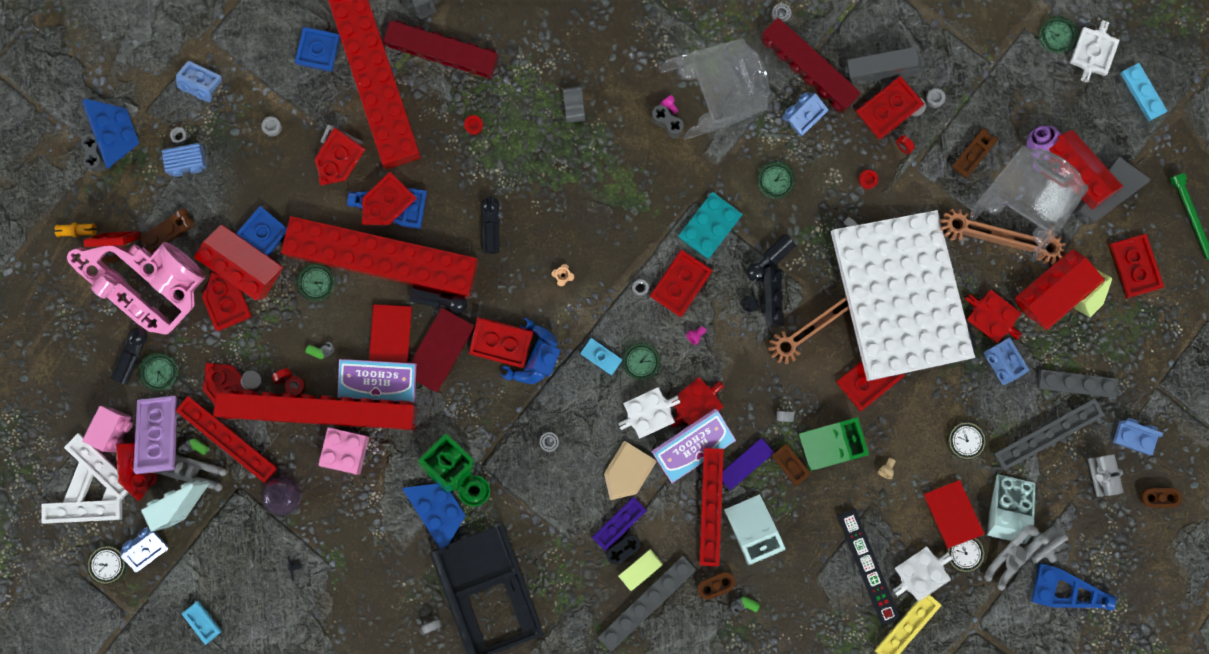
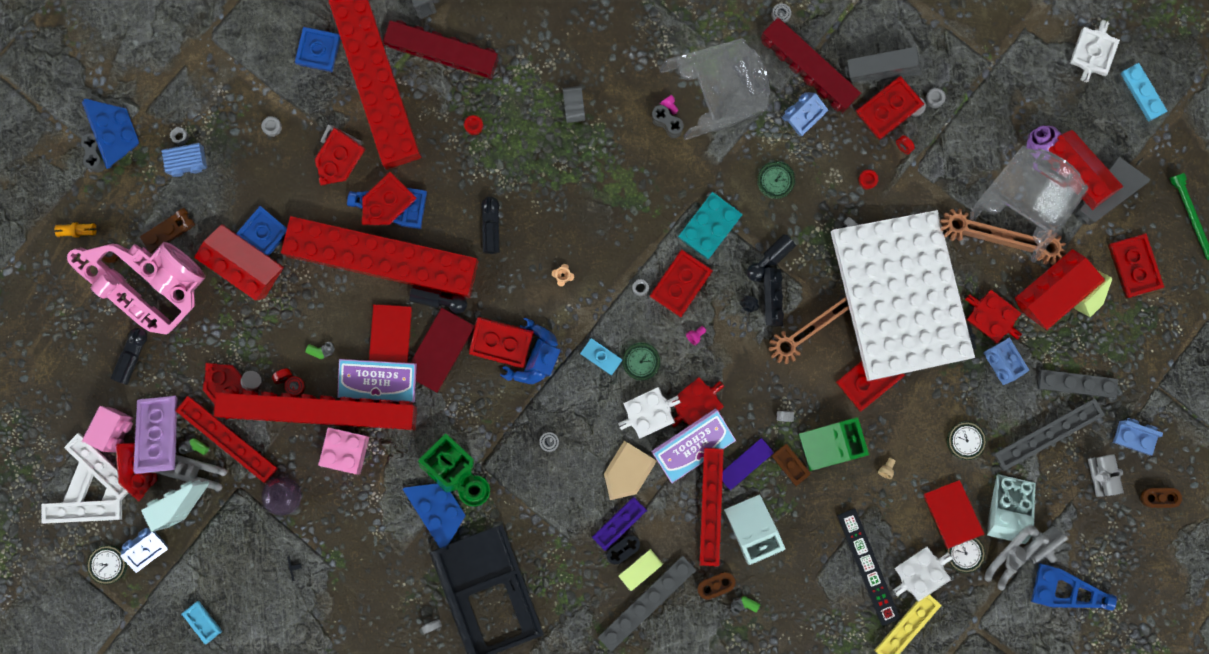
red tile [84,231,141,247] -> none
clear green tile [139,353,178,391] -> none
medium blue bracket [176,61,222,103] -> none
red tile [202,272,252,332] -> none
clear green tile [296,263,335,302] -> none
reddish brown plate [951,127,999,179] -> none
clear green tile [1039,16,1078,54] -> none

